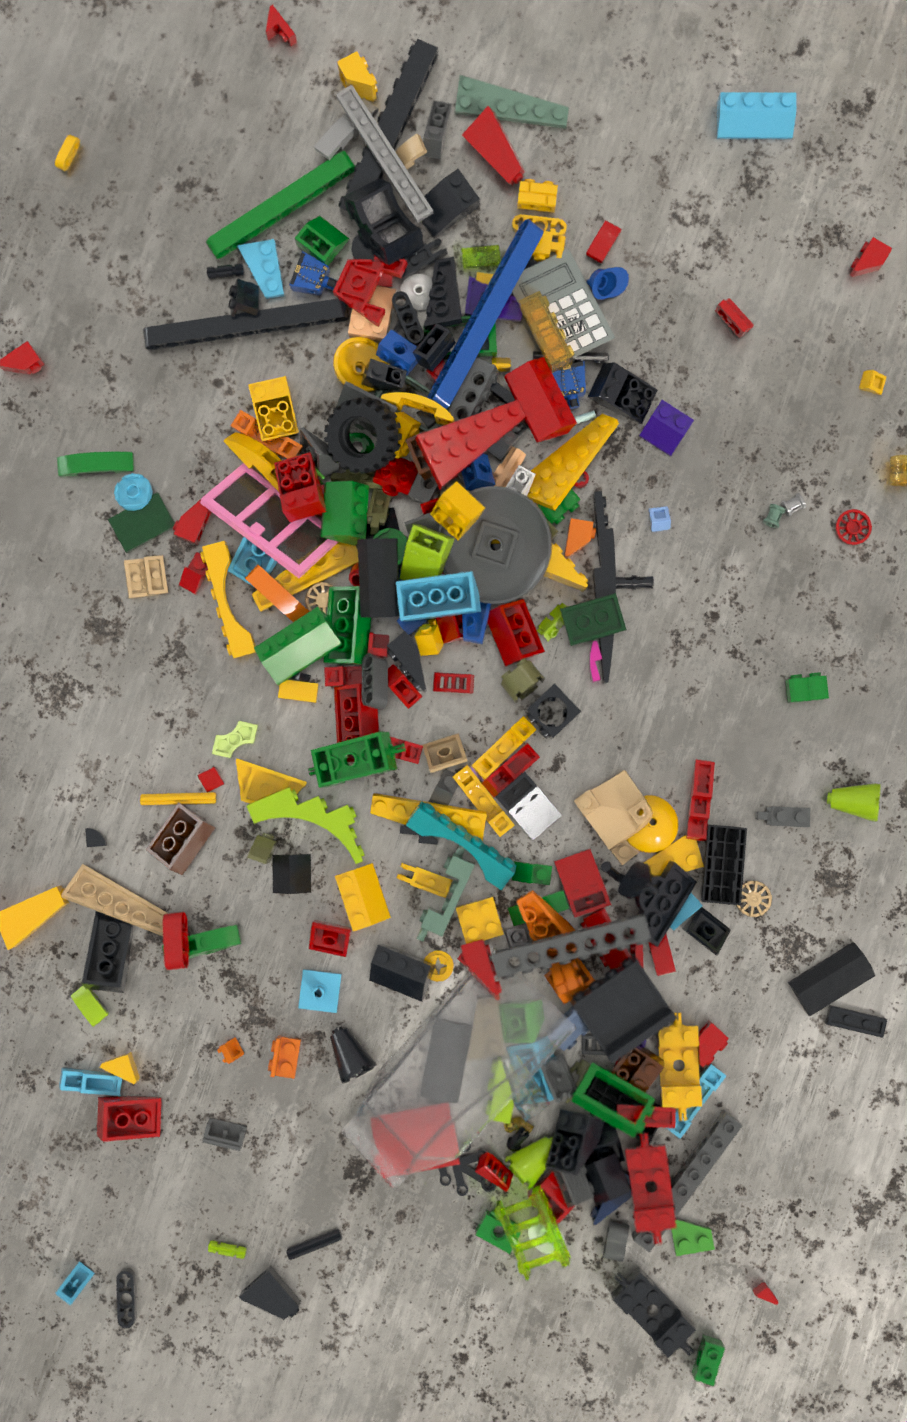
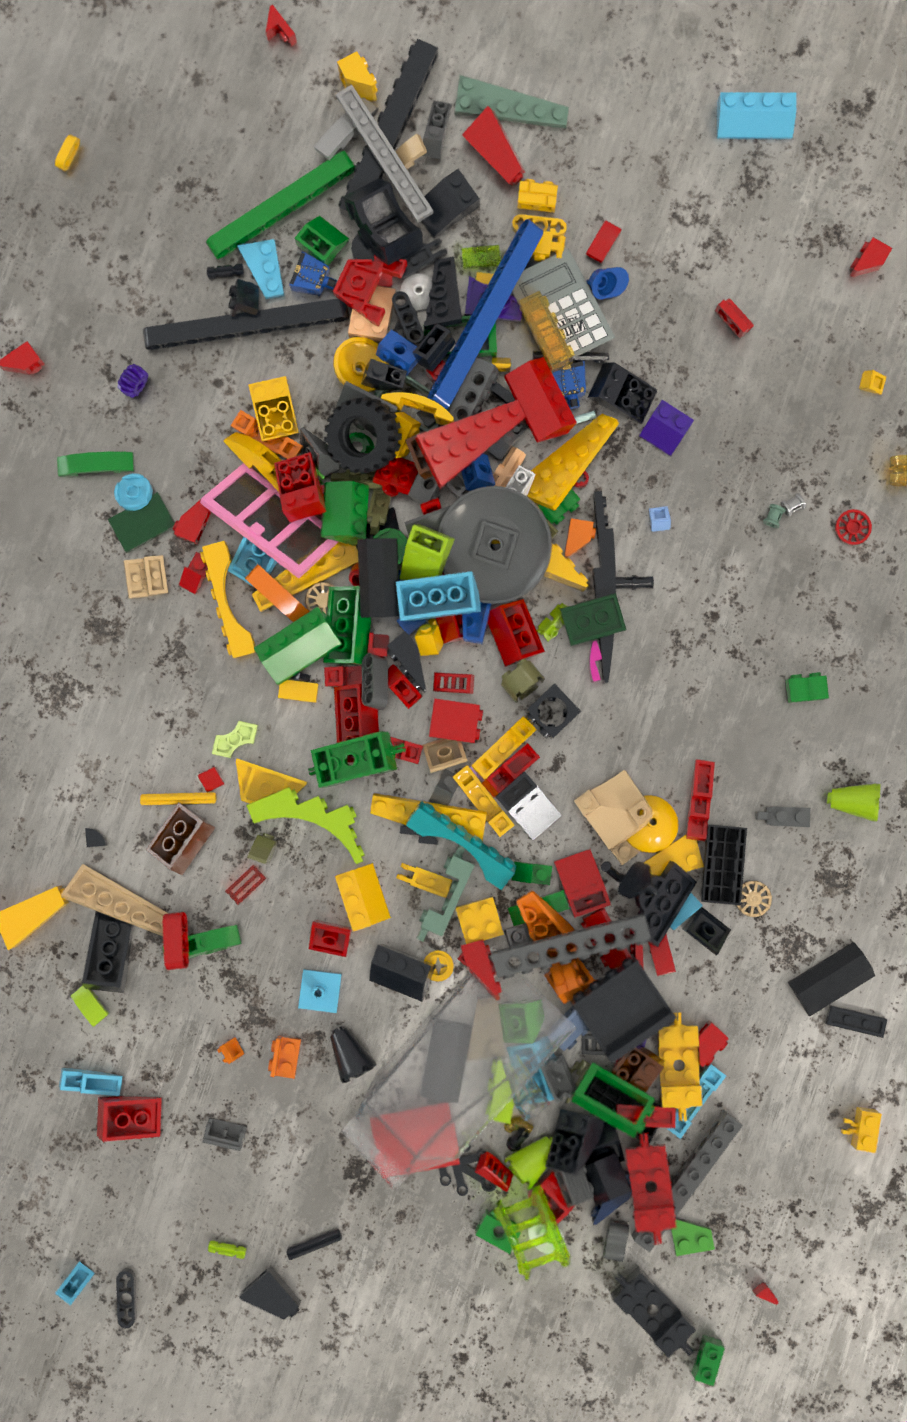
yellow slope [100,1052,140,1085] -> none
black slope [272,854,311,894] -> none
yellow slope [430,482,485,541] -> none
none -> dark purple gear [117,364,148,398]
none -> clear red tile [225,865,267,905]
none -> red panel [429,698,483,744]
none -> yellow brick [841,1106,882,1153]

